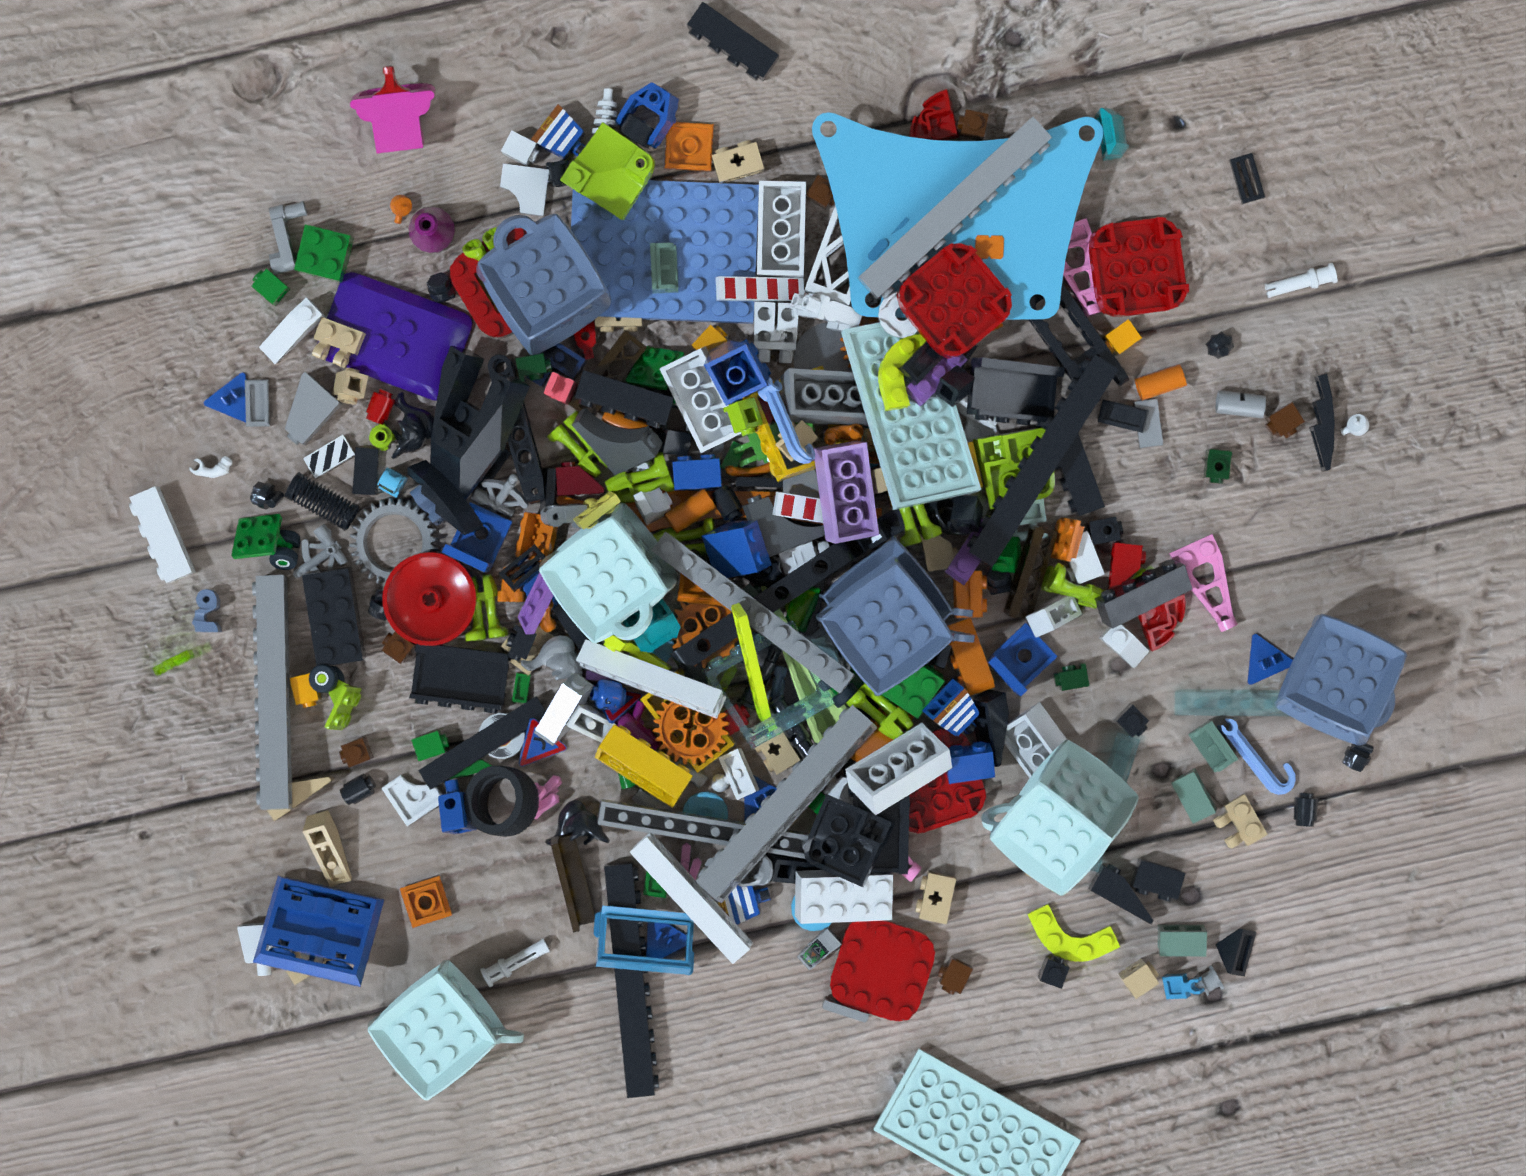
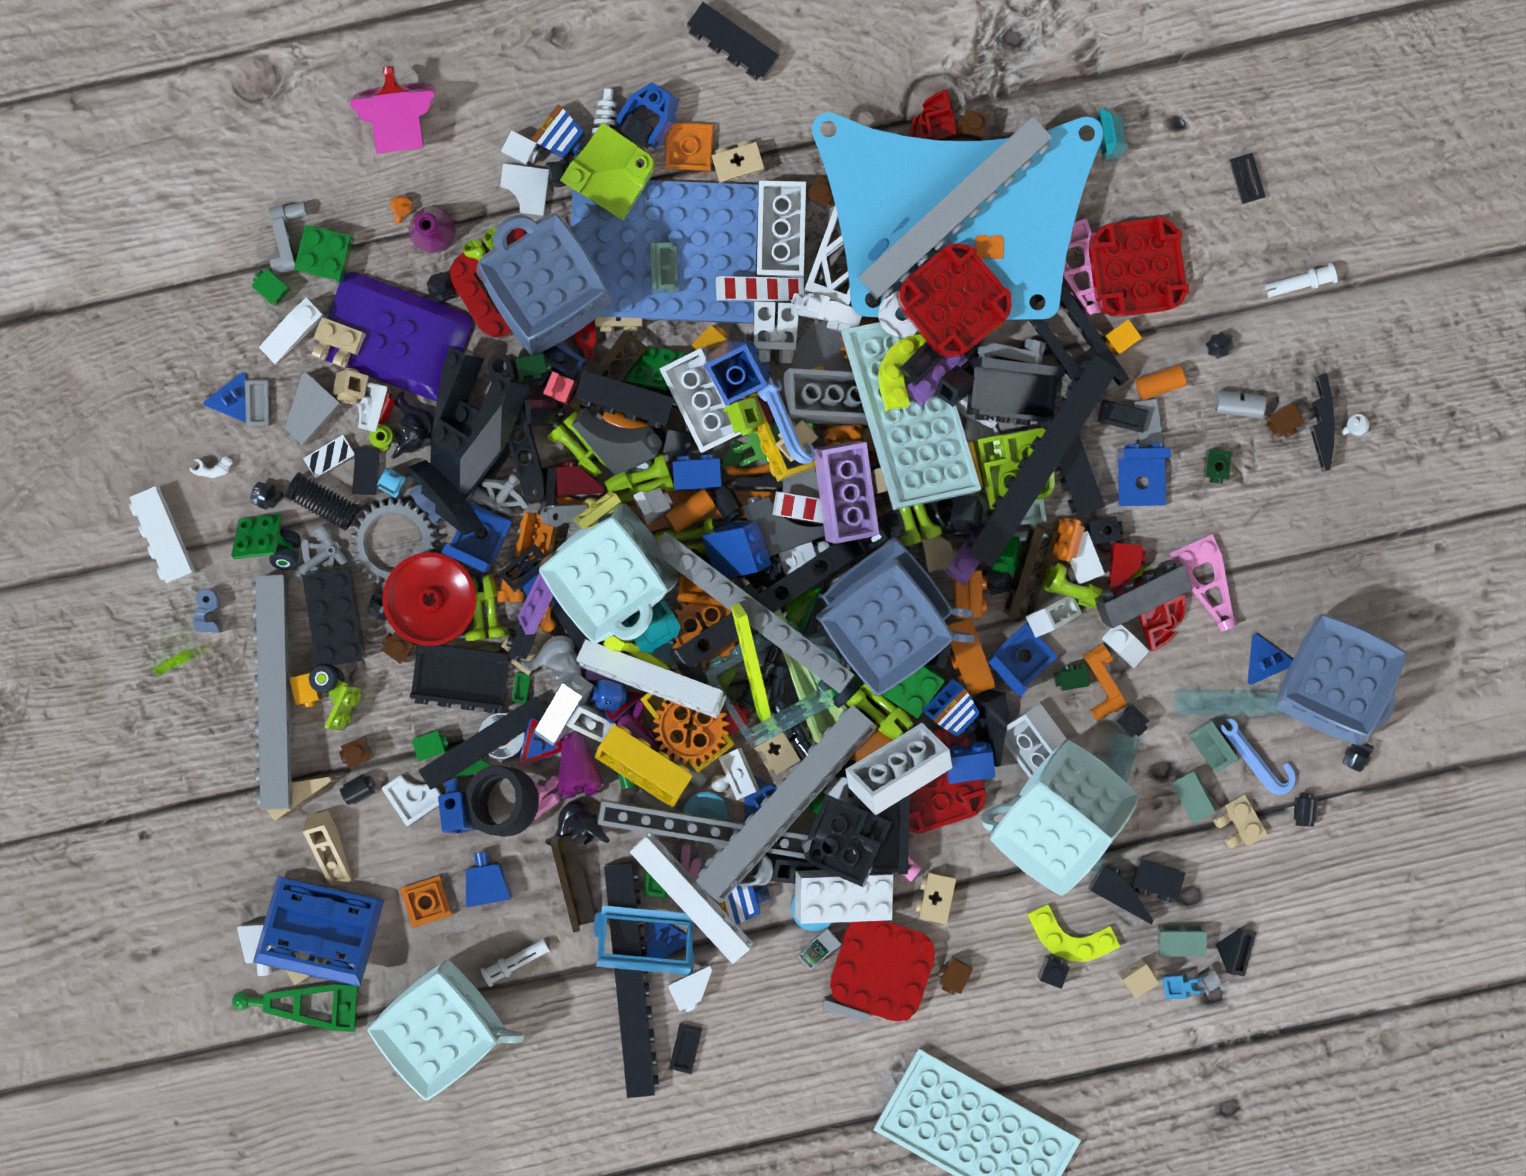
none -> green plate [232,983,358,1032]
none -> white tile [356,382,387,432]
none -> blue torso [466,851,512,907]
none -> black slope [525,400,564,427]
none -> magenta cone [557,732,604,799]
none -> white slope [668,963,712,1012]
none -> black tile [669,1023,702,1074]
none -> light grey beam [976,339,1046,365]
none -> orange beam [1082,643,1128,722]
none -> blue bracket [1117,443,1171,506]

